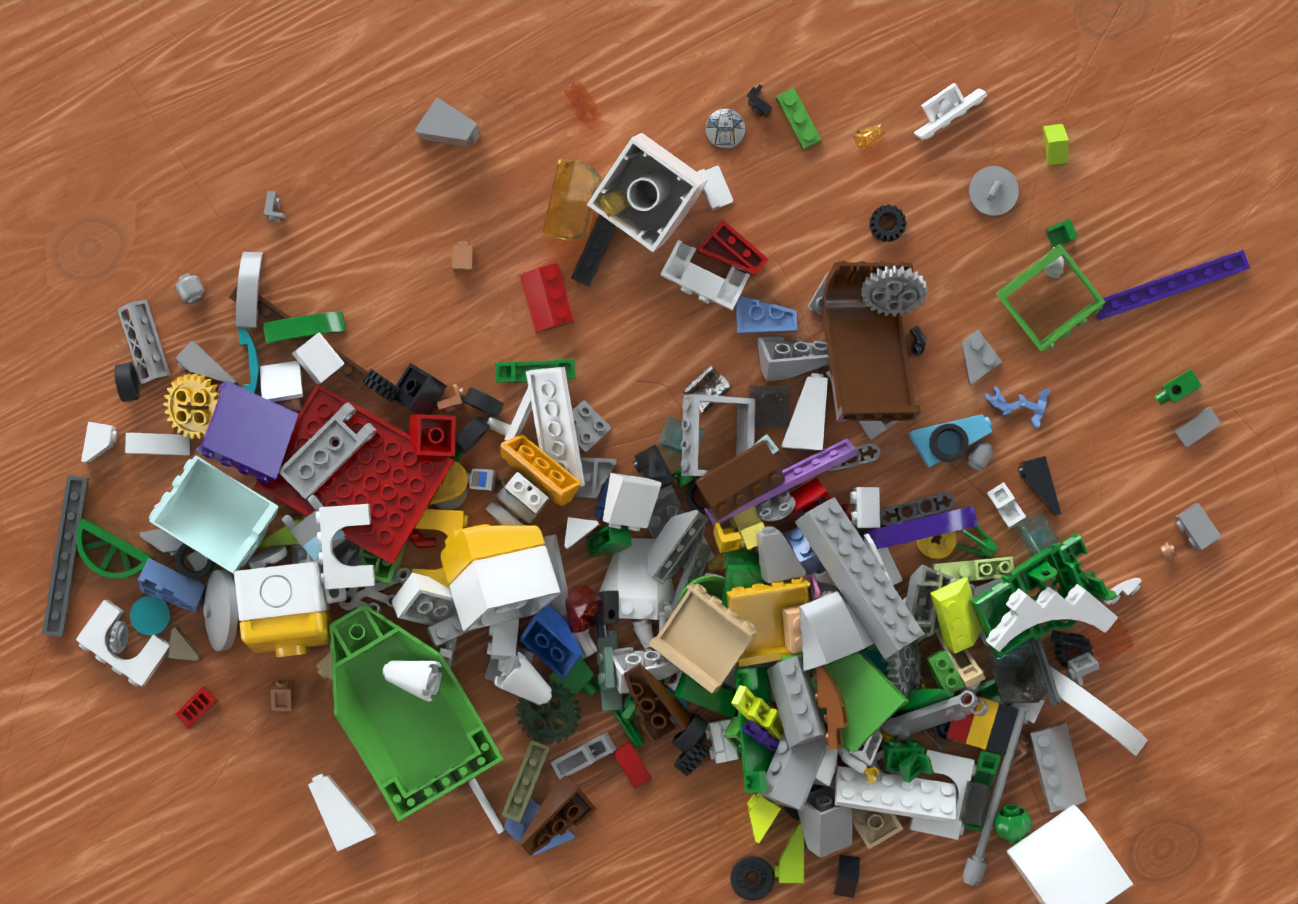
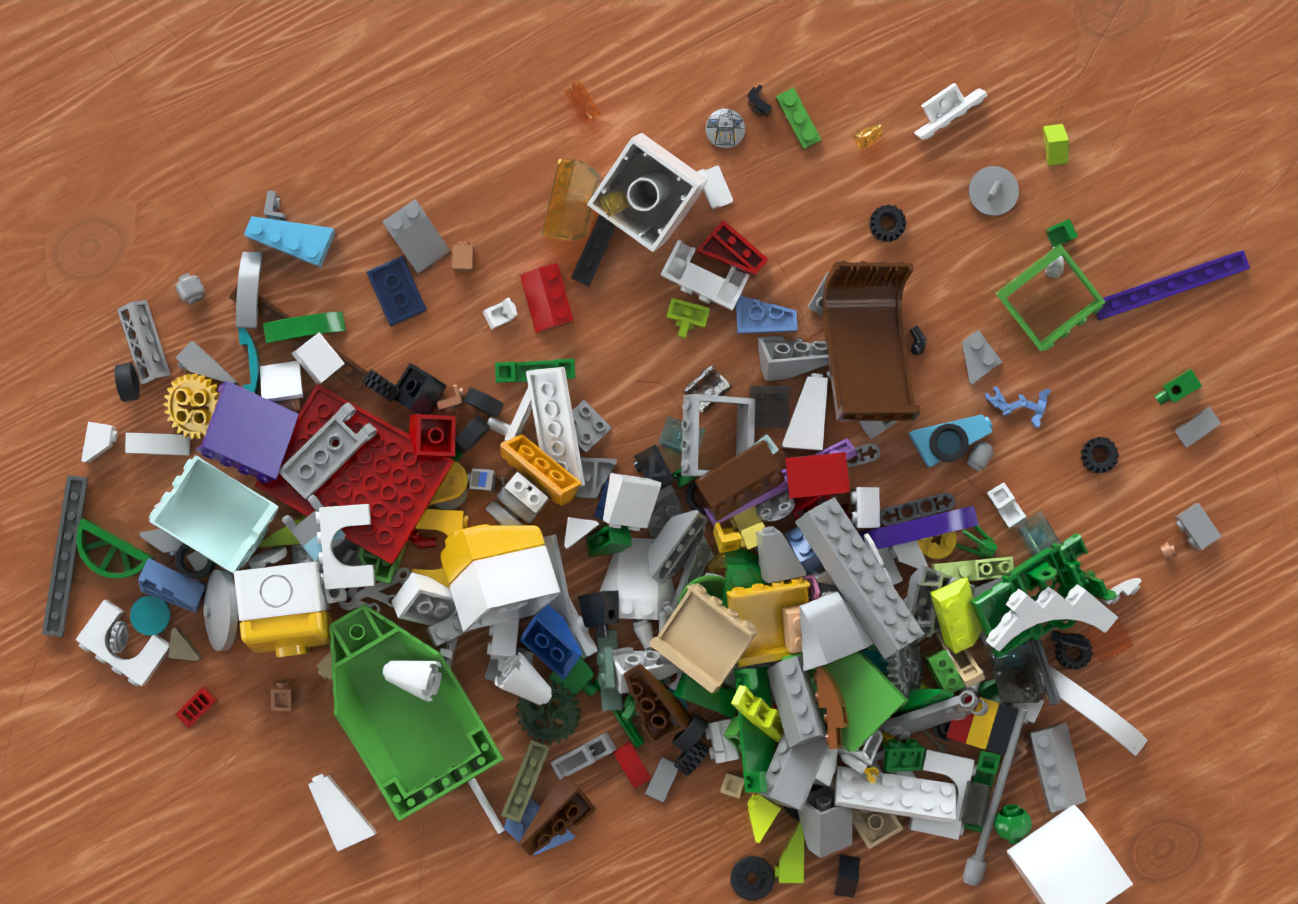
light grey slope [415,97,480,147] -> none
clear red slope [565,585,602,633] -> none
dark purple pin [743,720,779,751] -> none
light grey gear [862,266,927,317] -> none
green bracket [899,751,934,783] -> none
black slope [1018,456,1061,515] -> none
light grey bracket [1067,652,1100,686] -> none
none -> medium azure wedge [244,216,336,268]
none -> dark blue tile [366,256,427,327]
none -> light grey slope [382,199,451,274]
none -> white bracket [483,298,518,330]
none -> light grey tile [645,757,678,802]
none -> lime hinge [666,298,710,339]
none -> tan tile [720,772,744,798]
none -> red tile [785,452,850,499]
none -> white slope [888,540,928,569]
none -> black tyre [1081,437,1119,473]

